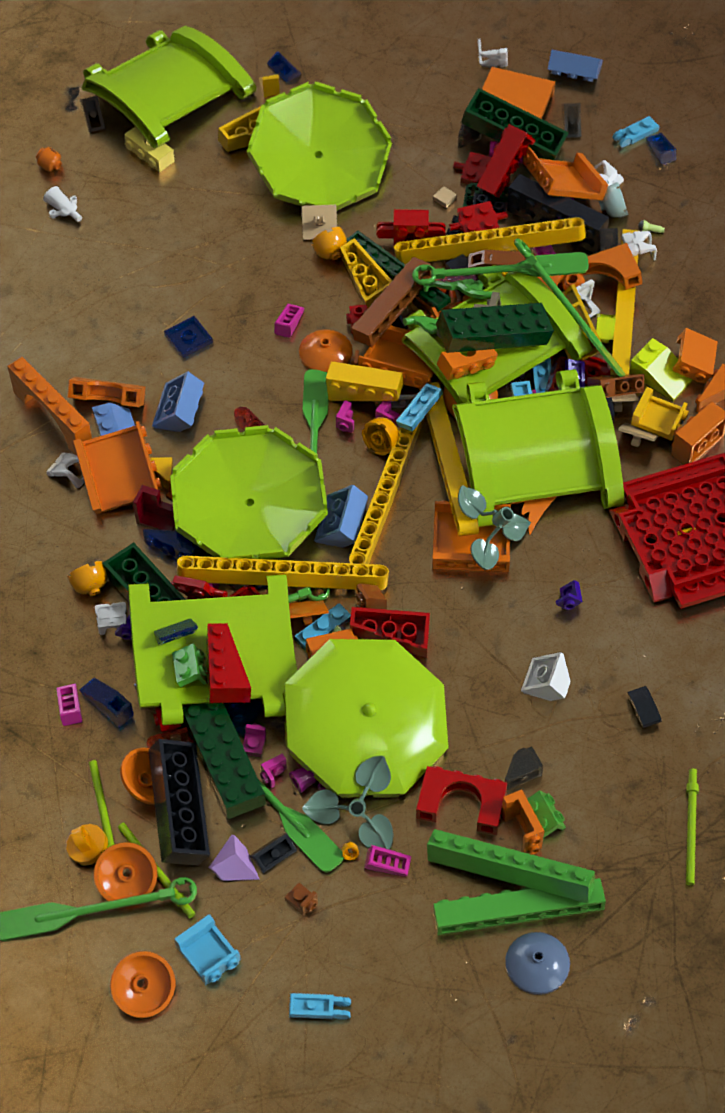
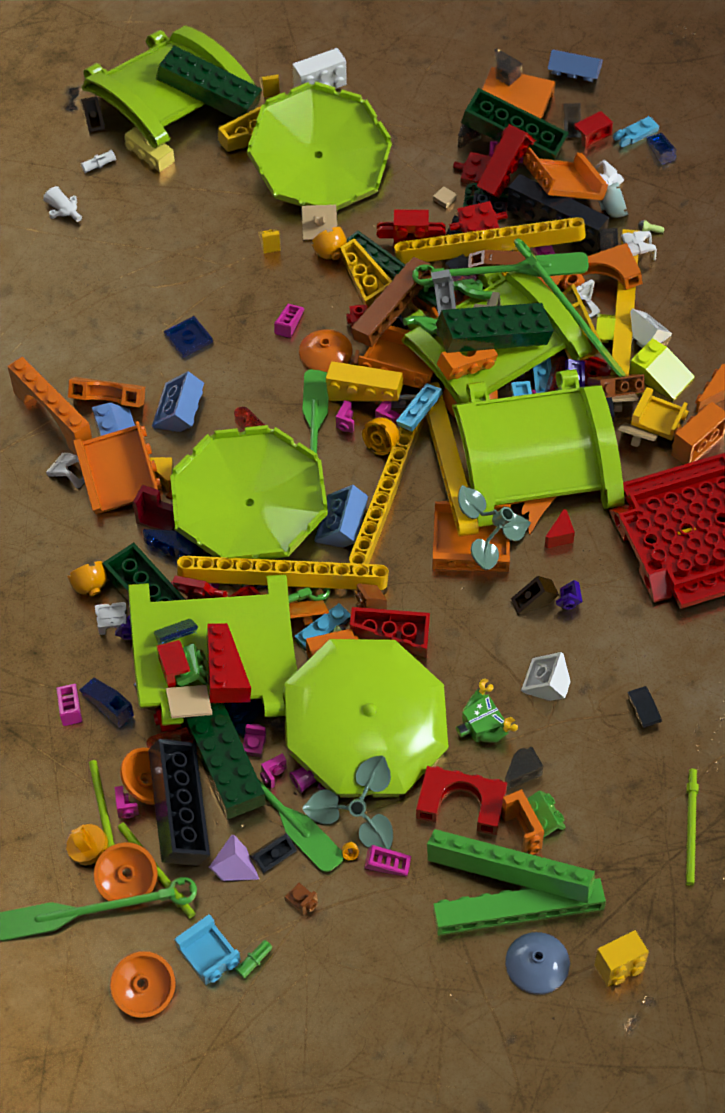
orange head [36,147,62,172] -> none
clear blue slope [267,51,302,82] -> none
medium azure hinge [289,993,351,1019] -> none
white piece [478,39,508,68] -> none
orange panel [673,328,718,384] -> none
none -> white pin [81,150,116,173]
none -> dark pink bracket [115,786,139,819]
none -> dark green brick [156,45,262,119]
none -> red panel [156,640,190,688]
none -> tan piece [166,685,212,718]
none -> bright green axle [235,940,272,979]
none -> yellow slope [258,229,281,253]
none -> white brick [293,48,347,89]
none -> light grey bracket [431,269,456,316]
none -> bright green torso [456,679,518,743]
none -> clear smoke slope [494,48,522,86]
none -> dark brown slope [511,576,559,615]
none -> red slope [544,509,575,548]
none -> red panel [574,111,613,148]
none -> yellow brick [594,930,649,987]
none -> white slope [630,309,672,348]

